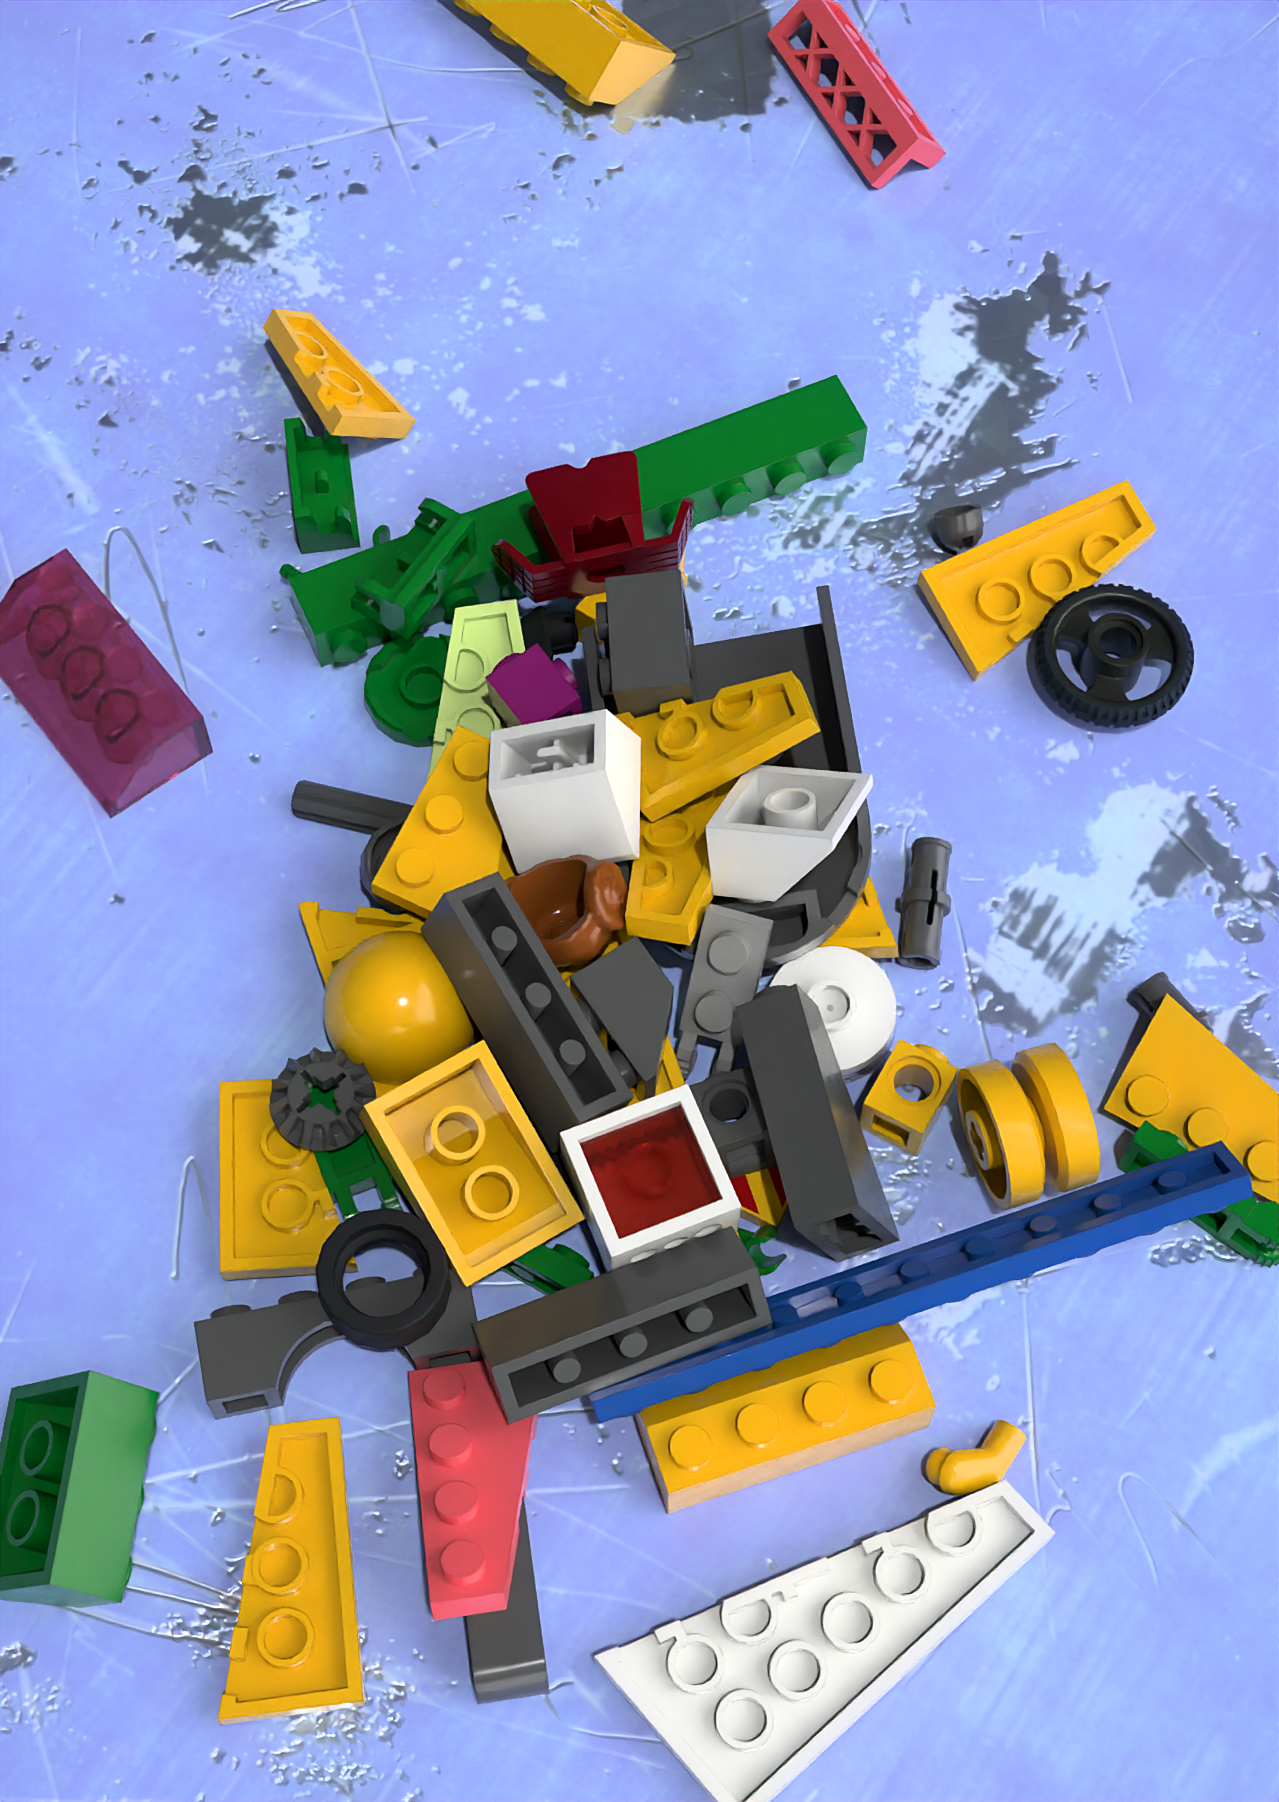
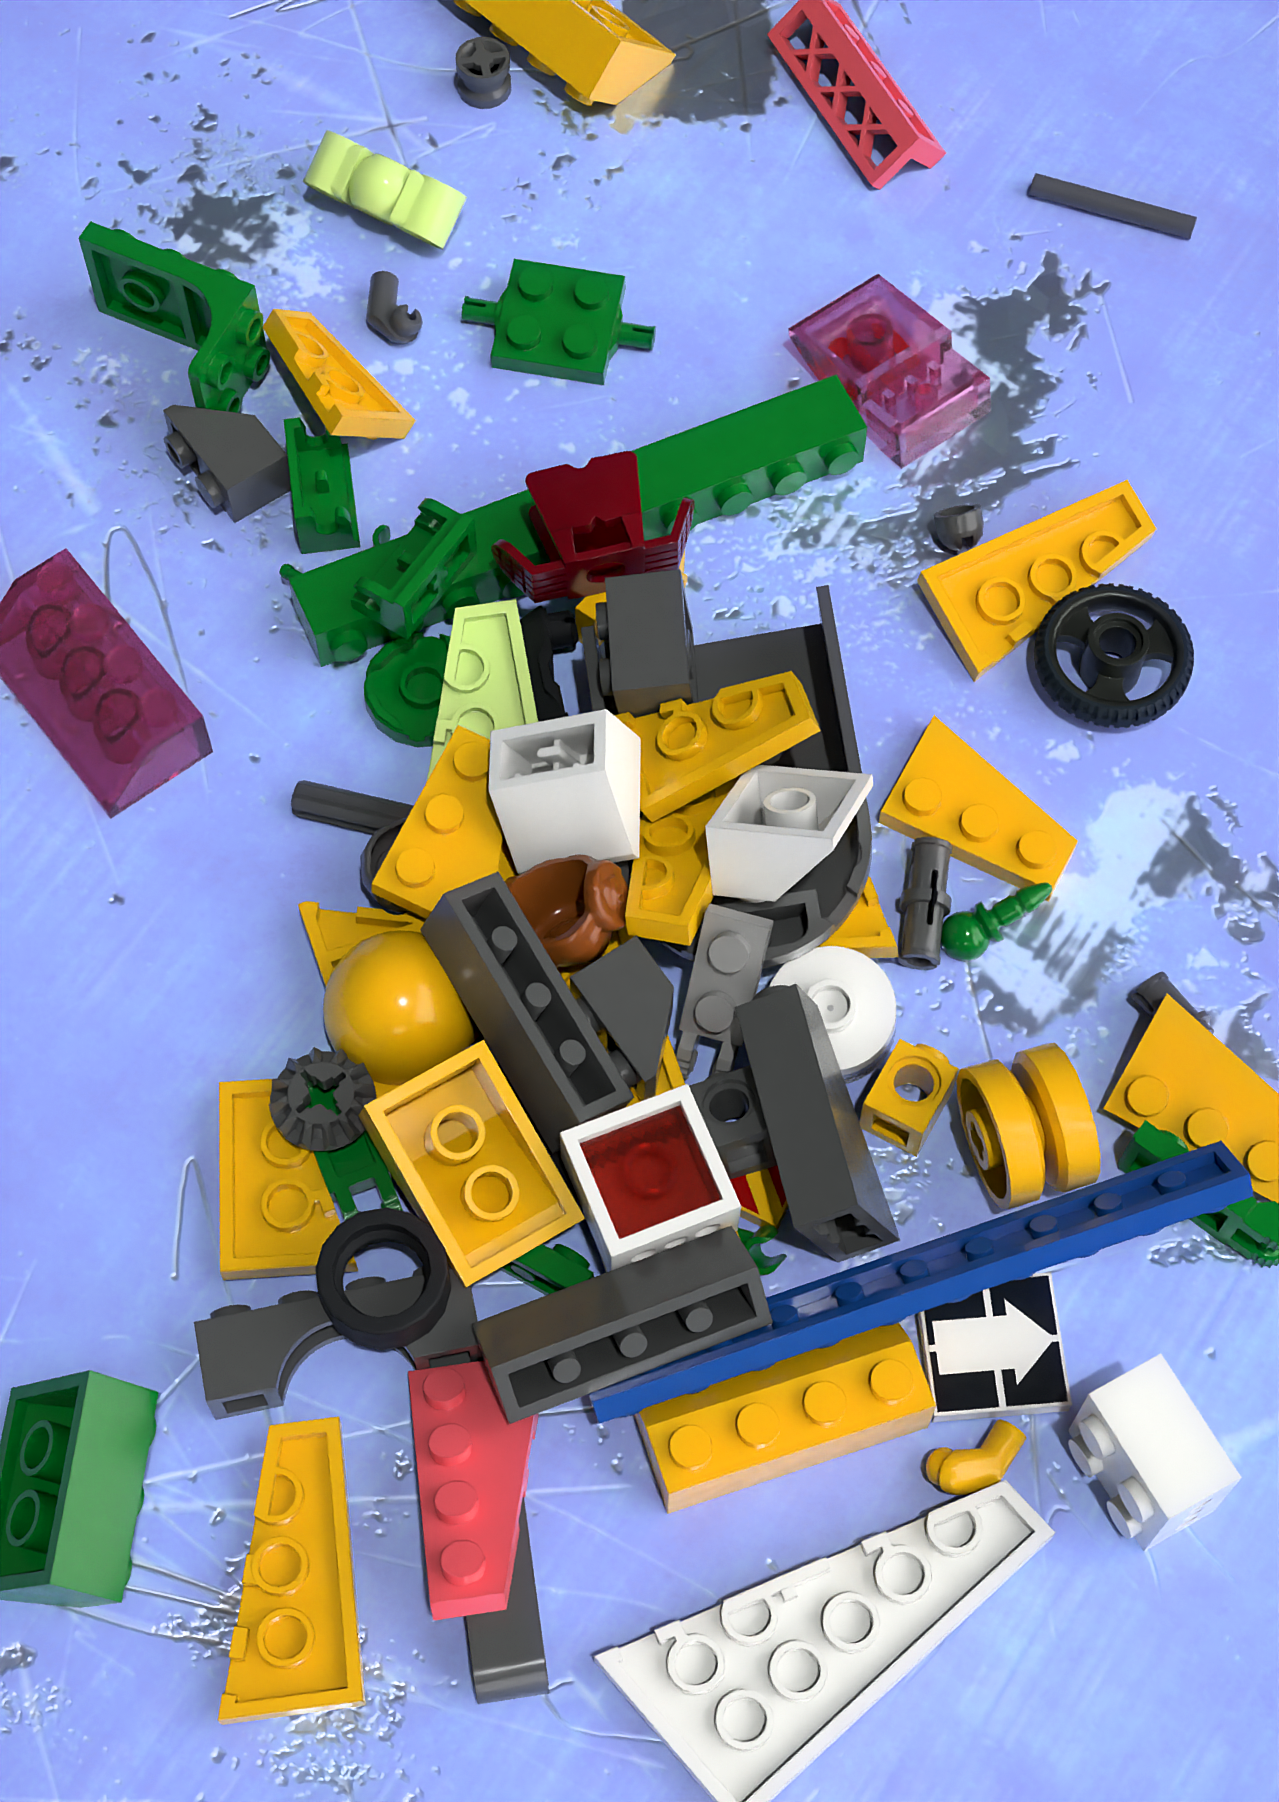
magenta brick [485,643,583,727] -> none
none -> green bracket [78,221,270,413]
none -> dark grey slope [163,405,291,523]
none -> yellowish green piece [303,130,467,249]
none -> dark grey arm [366,271,423,344]
none -> dark grey wheel [456,37,511,109]
none -> green plate [461,258,656,386]
none -> clear pink slope [788,274,991,469]
none -> yellow wing [878,715,1078,902]
none -> tile [918,1272,1072,1423]
none -> green bar [941,882,1052,962]
none -> dark grey bar [1029,173,1197,239]
none -> white piece [1068,1353,1242,1552]

